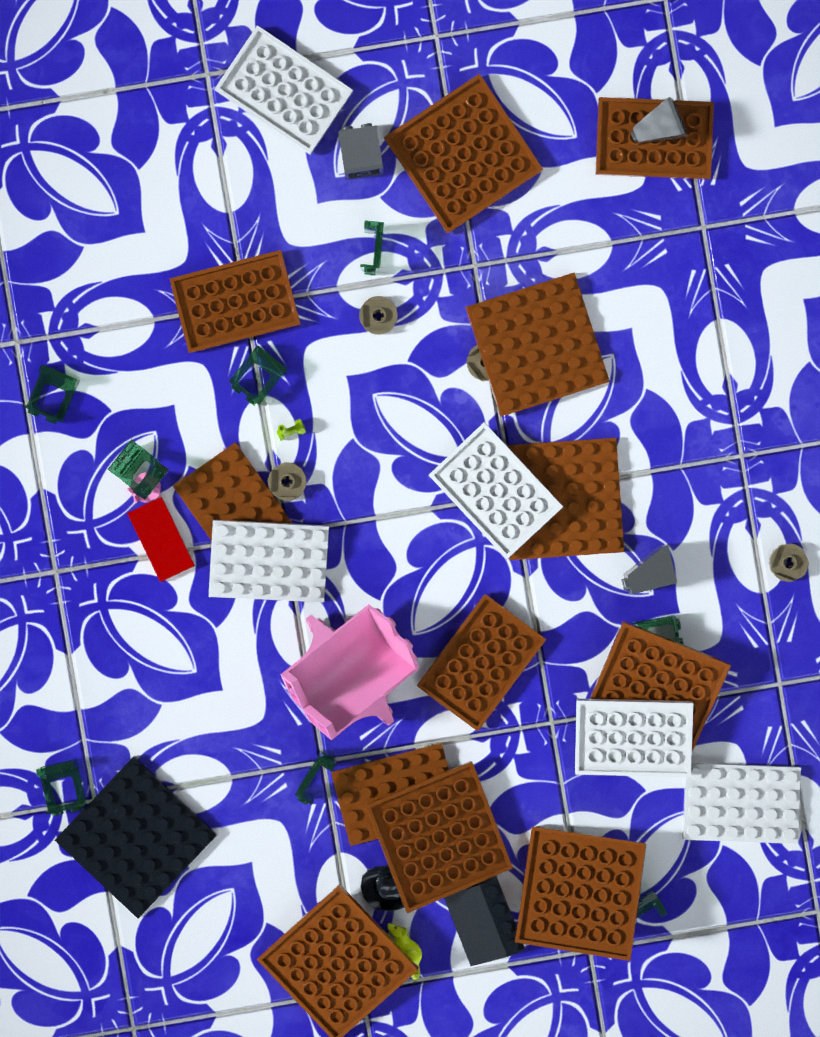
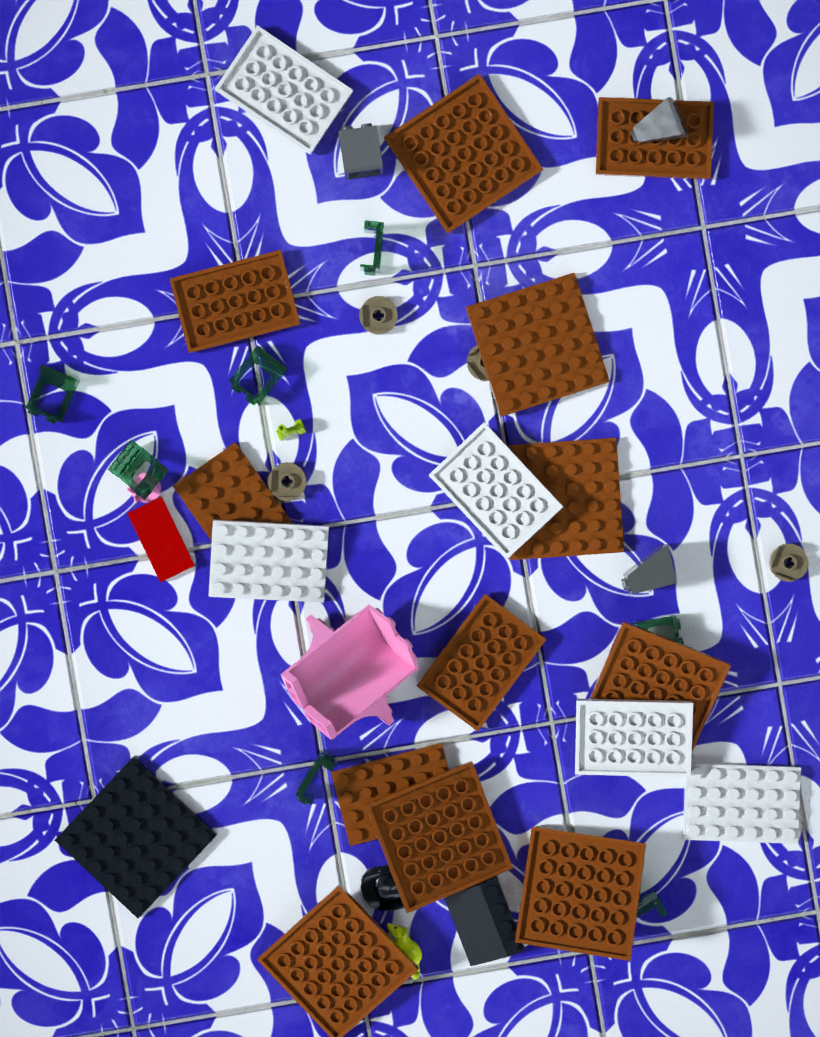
window [36,759,87,816] -> none

